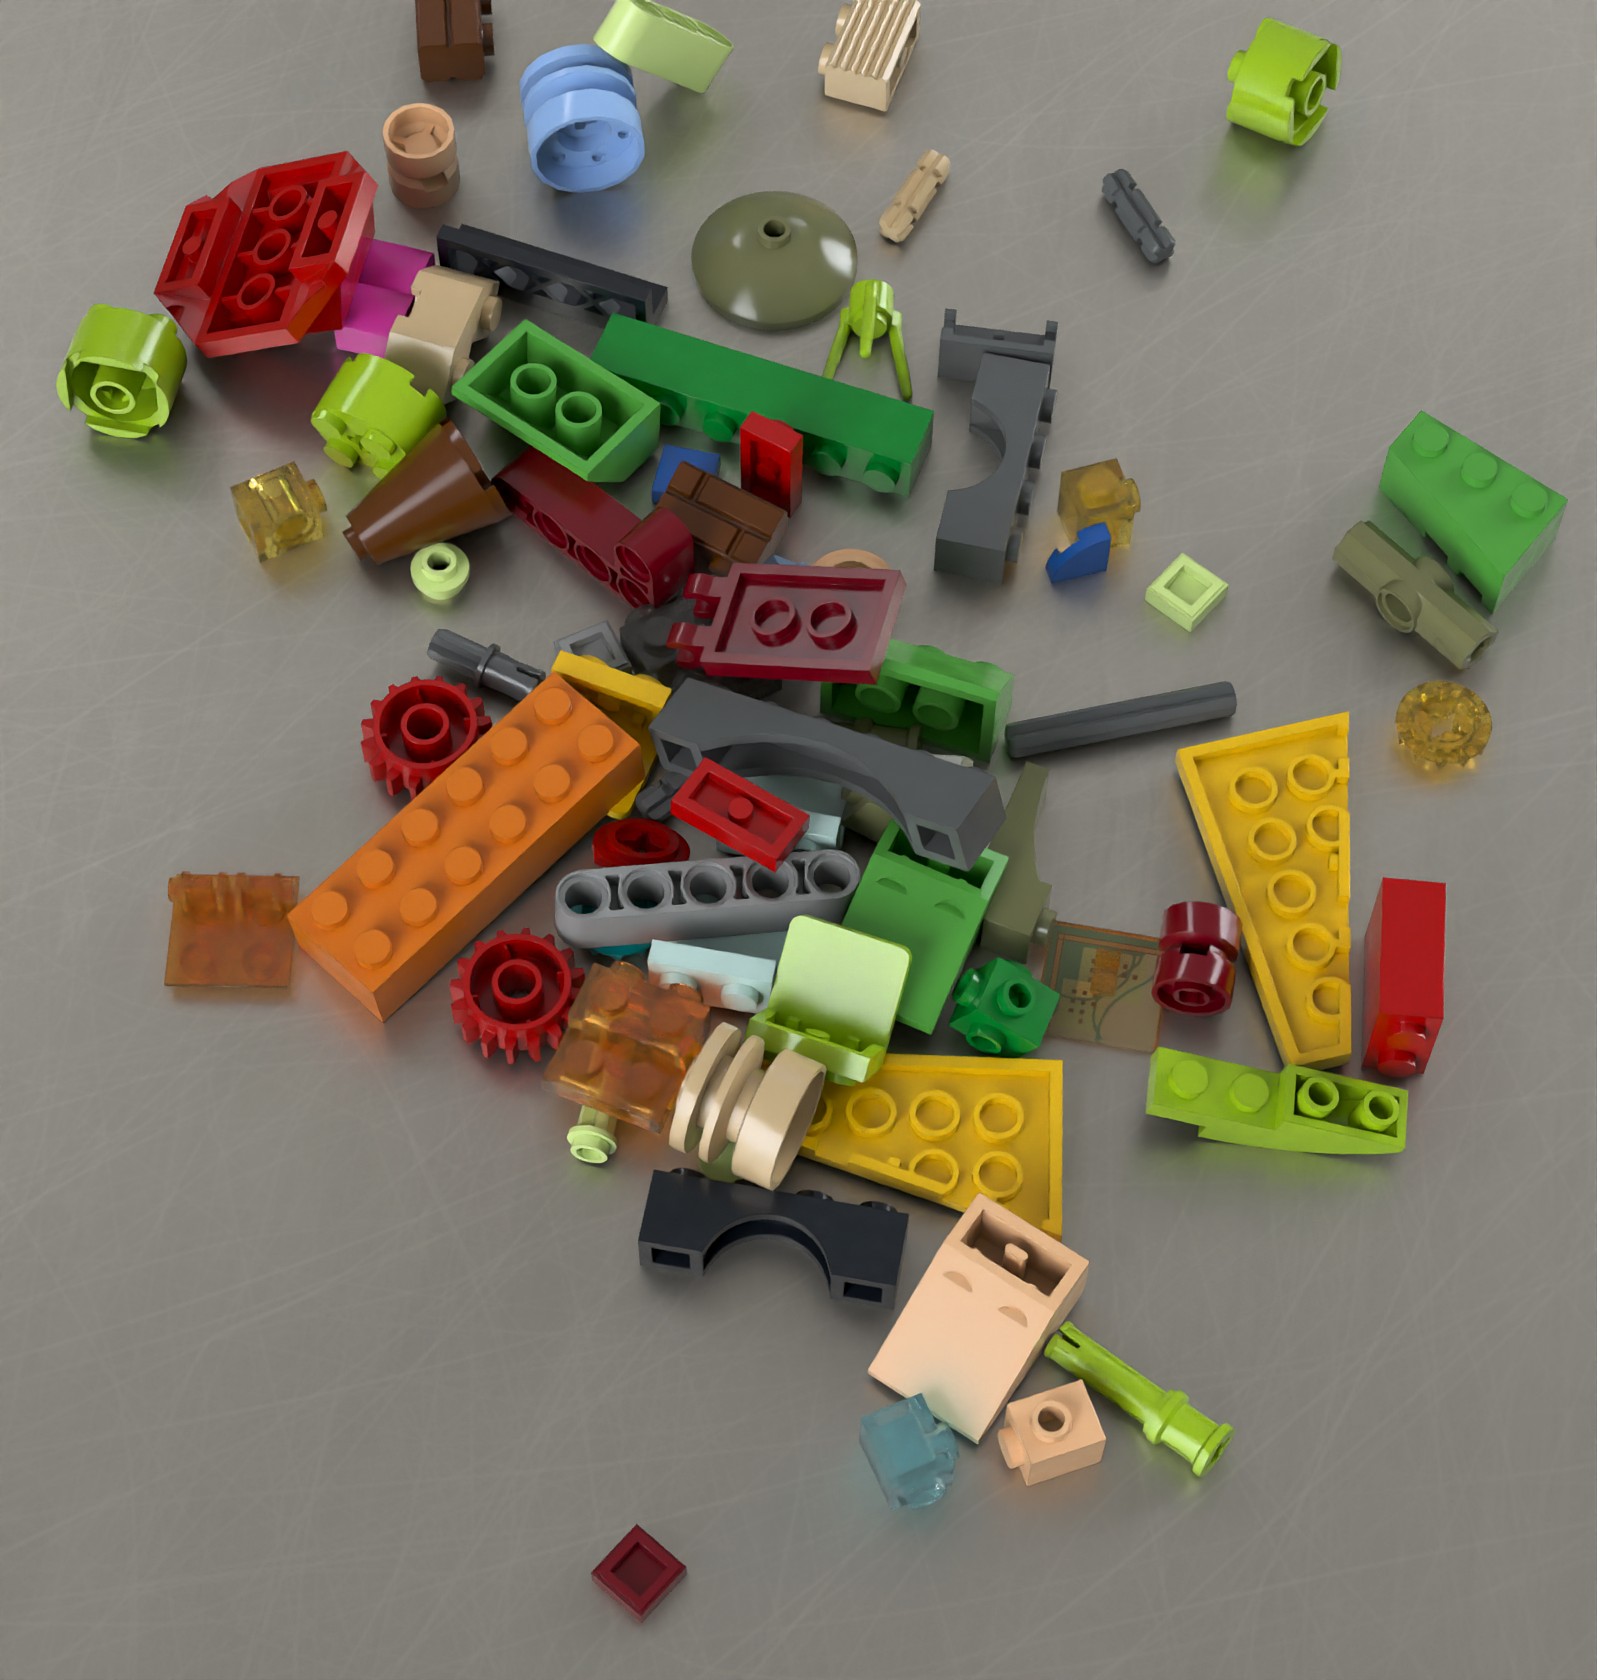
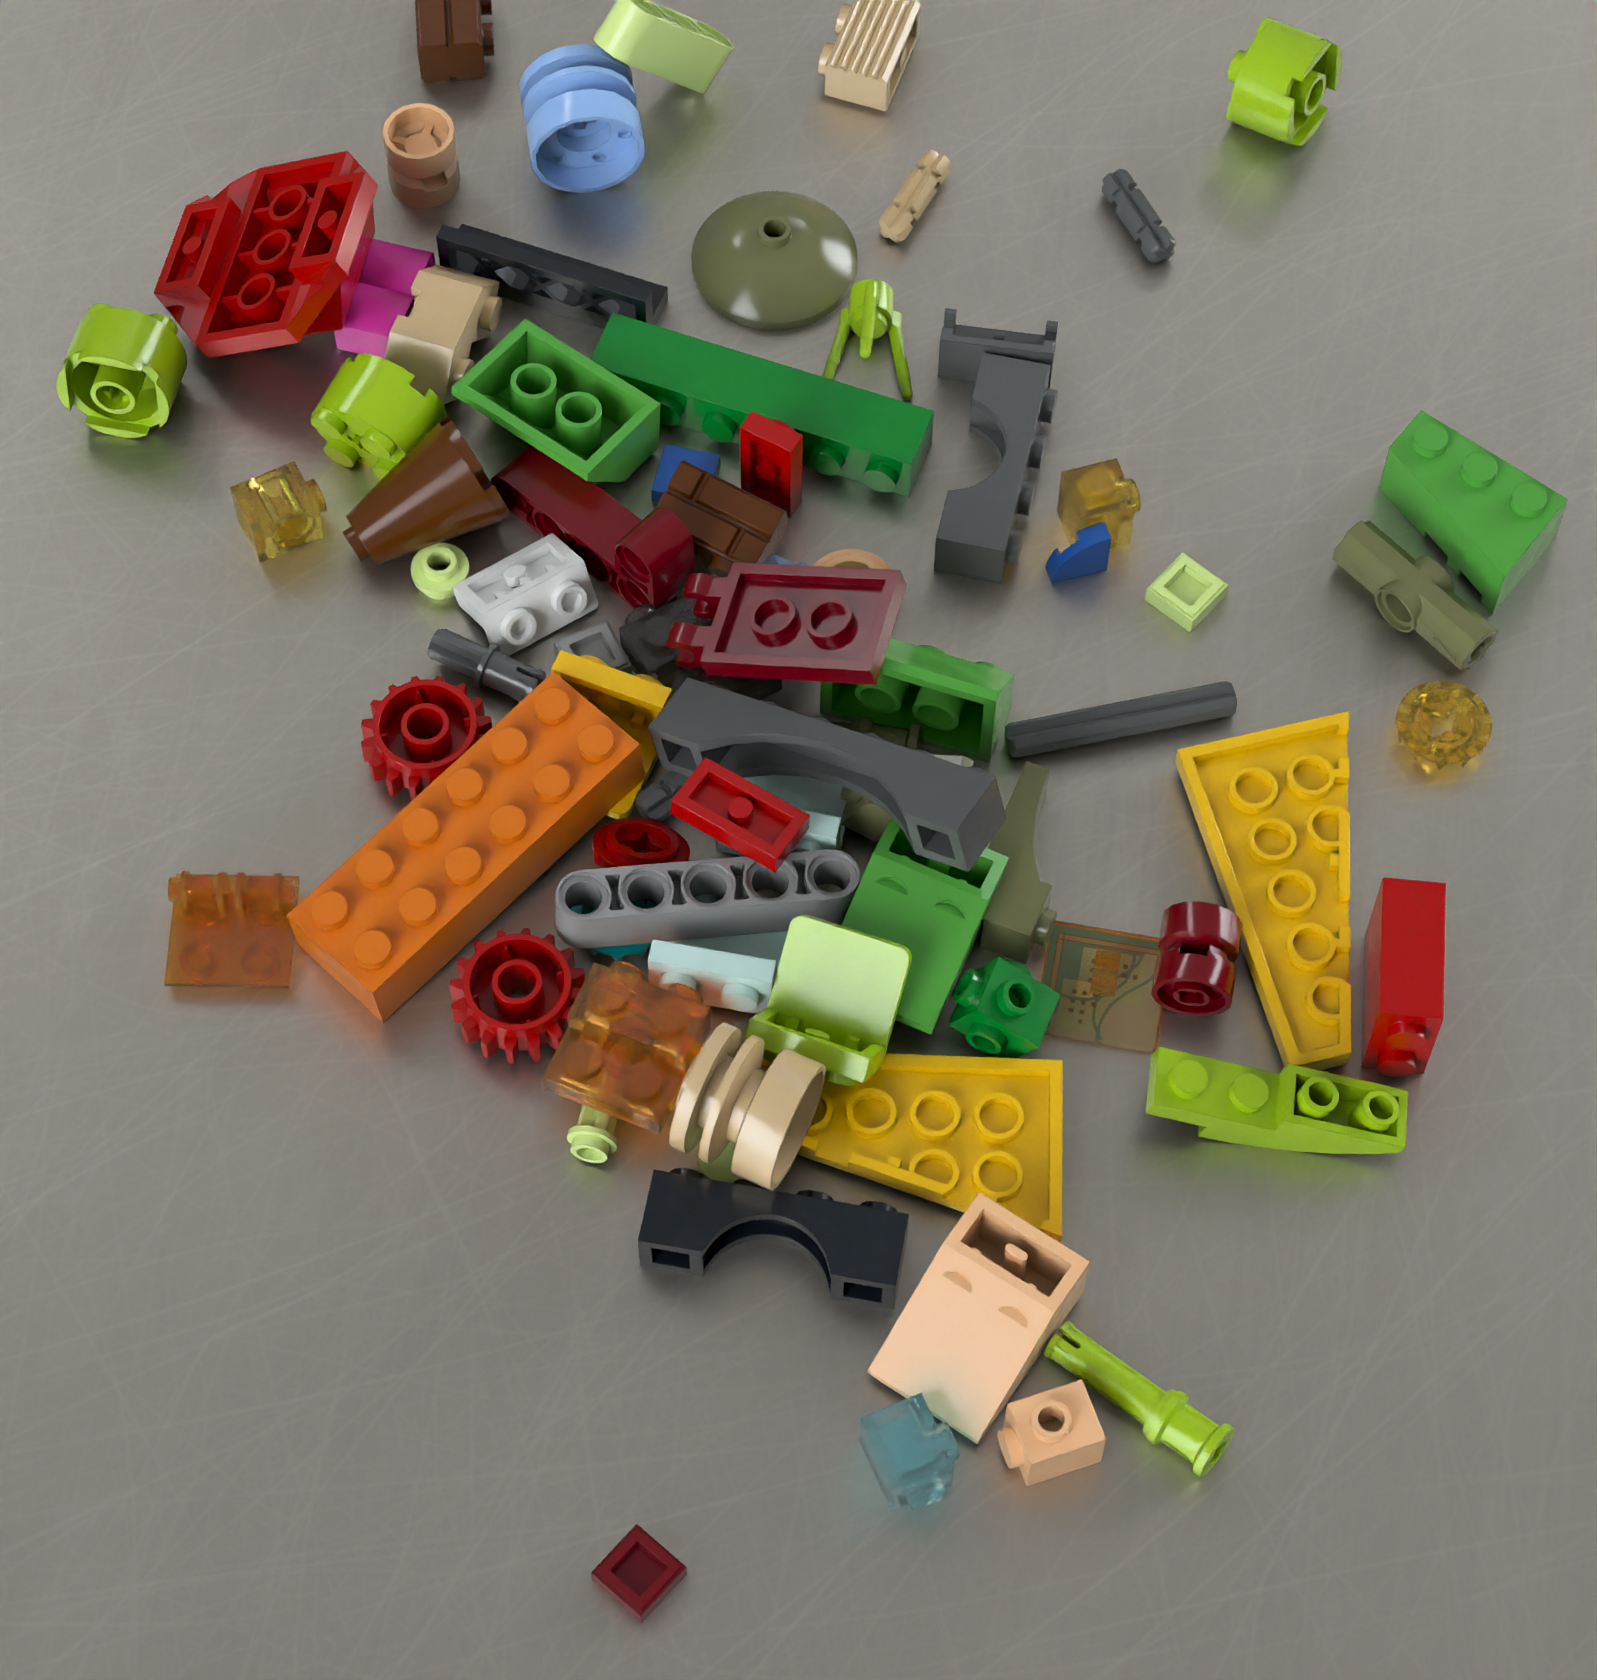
none -> white bracket [452,533,598,656]

